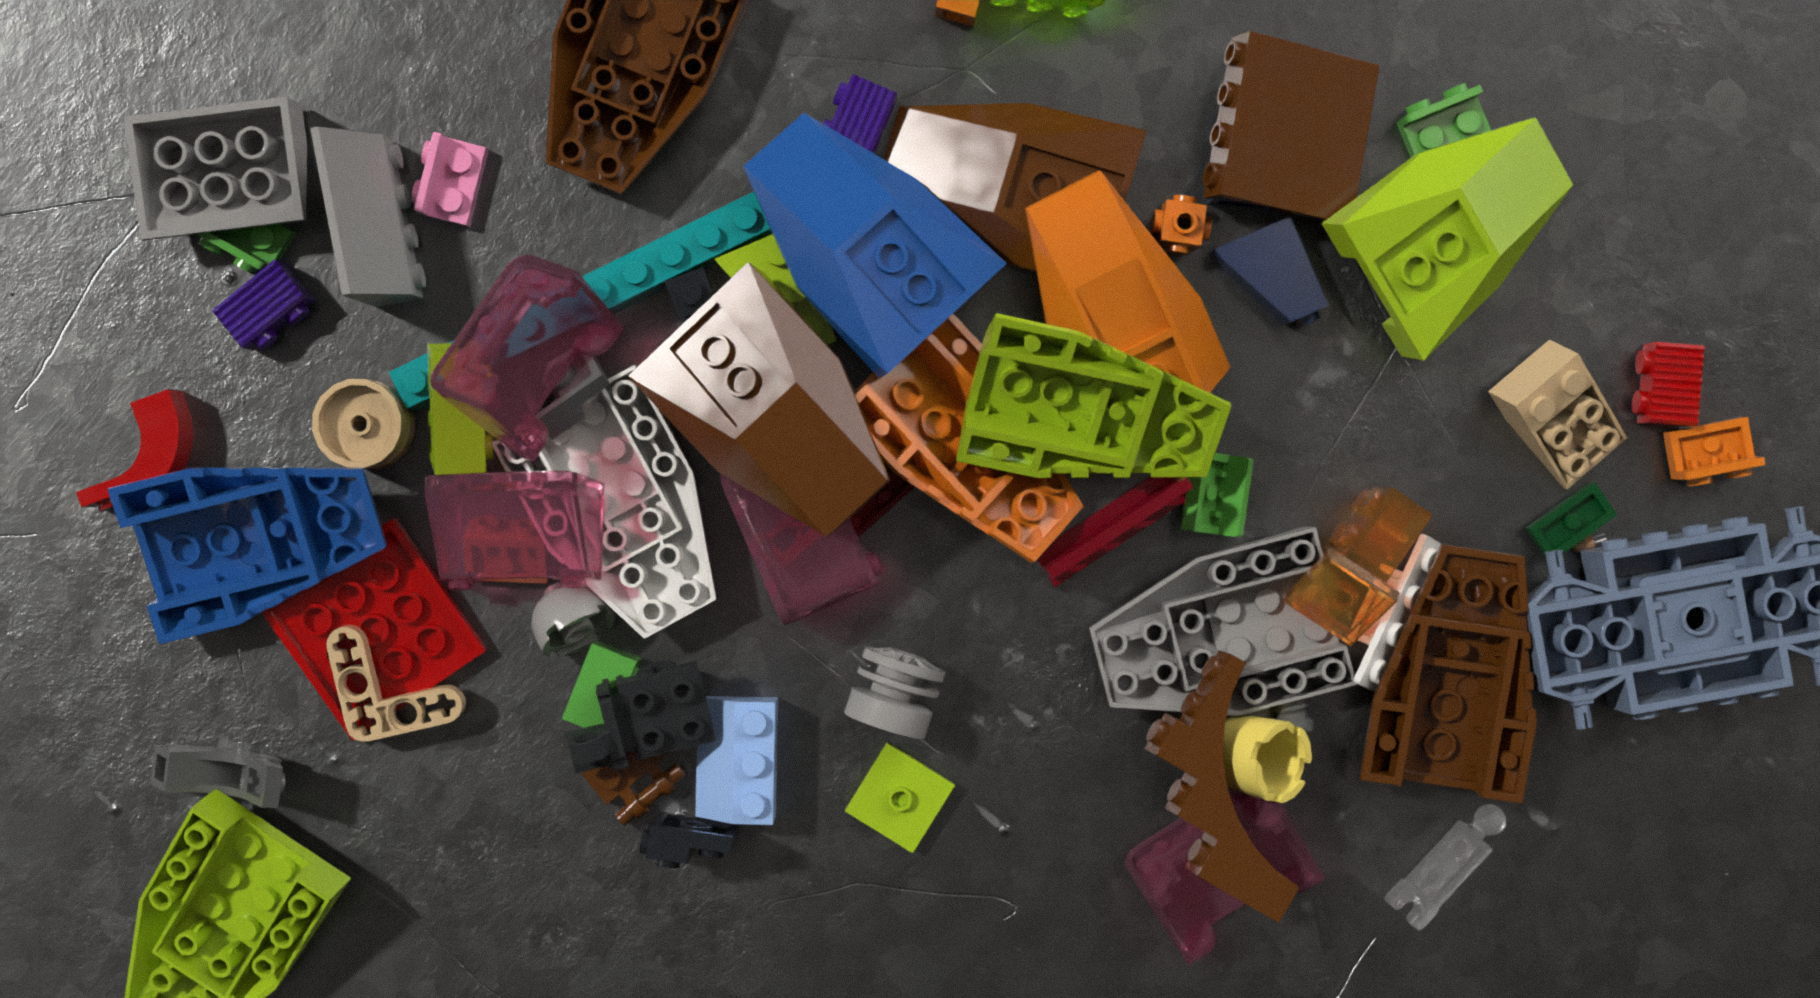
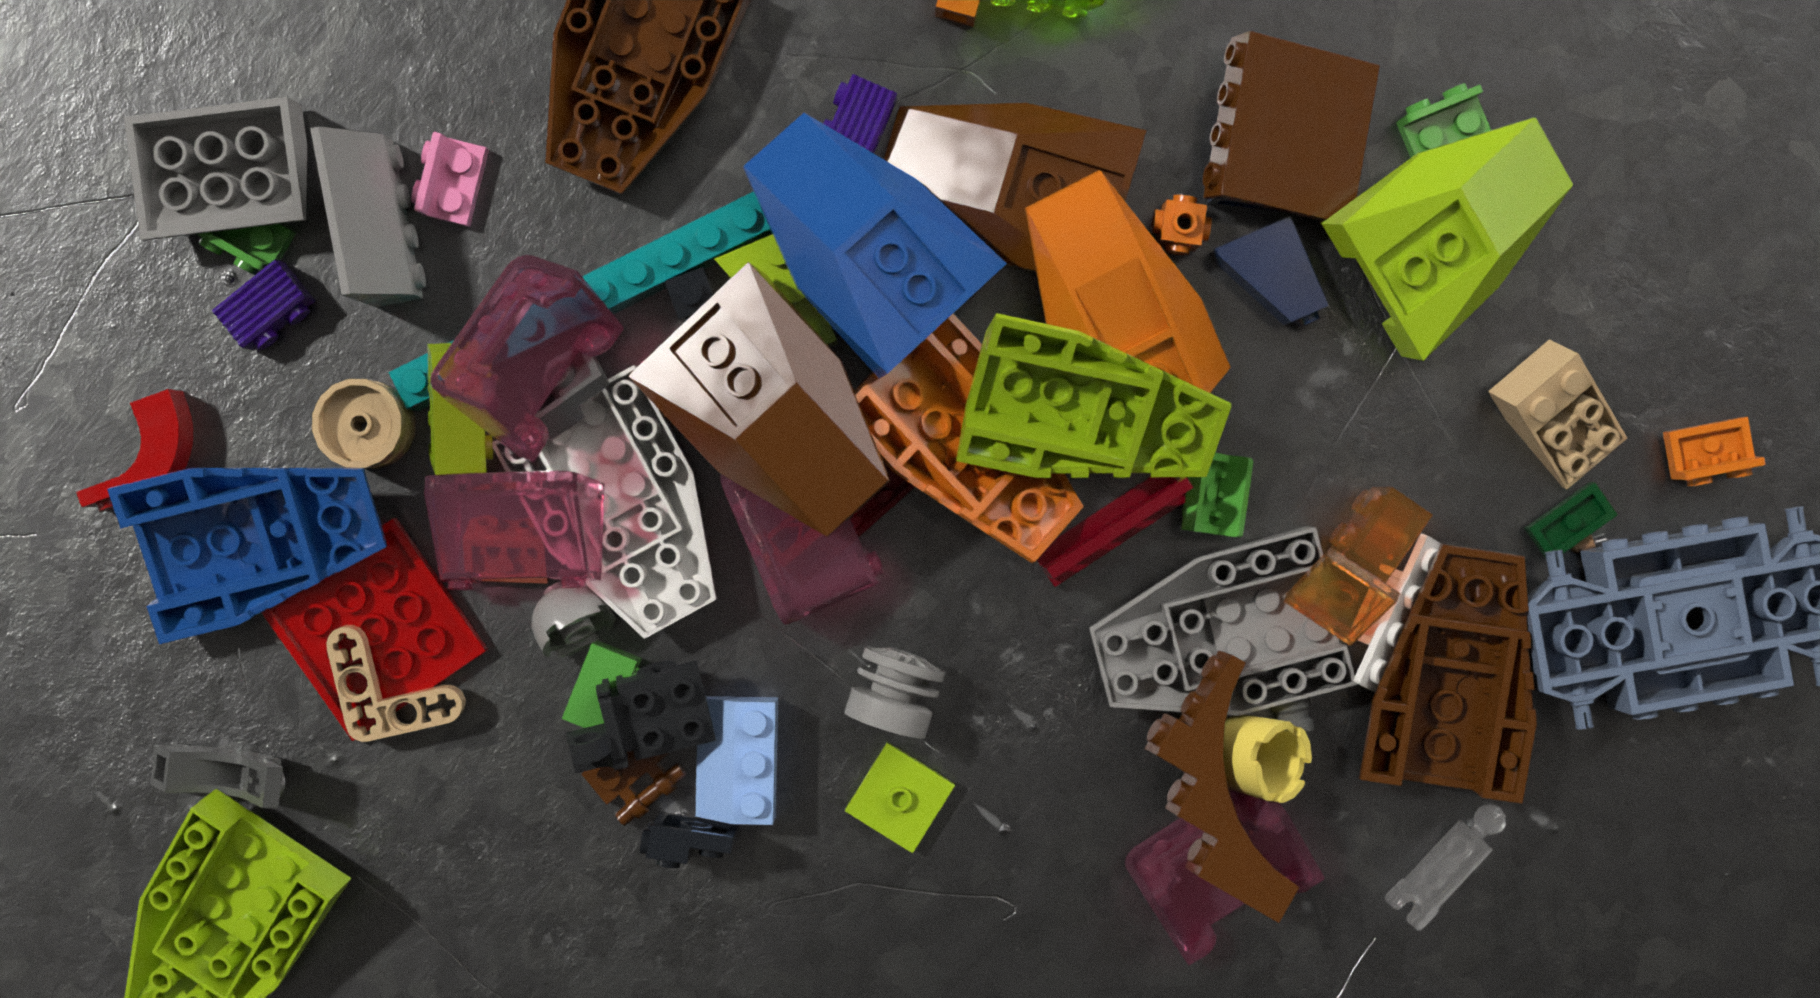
red brick [1632,342,1705,427] -> none

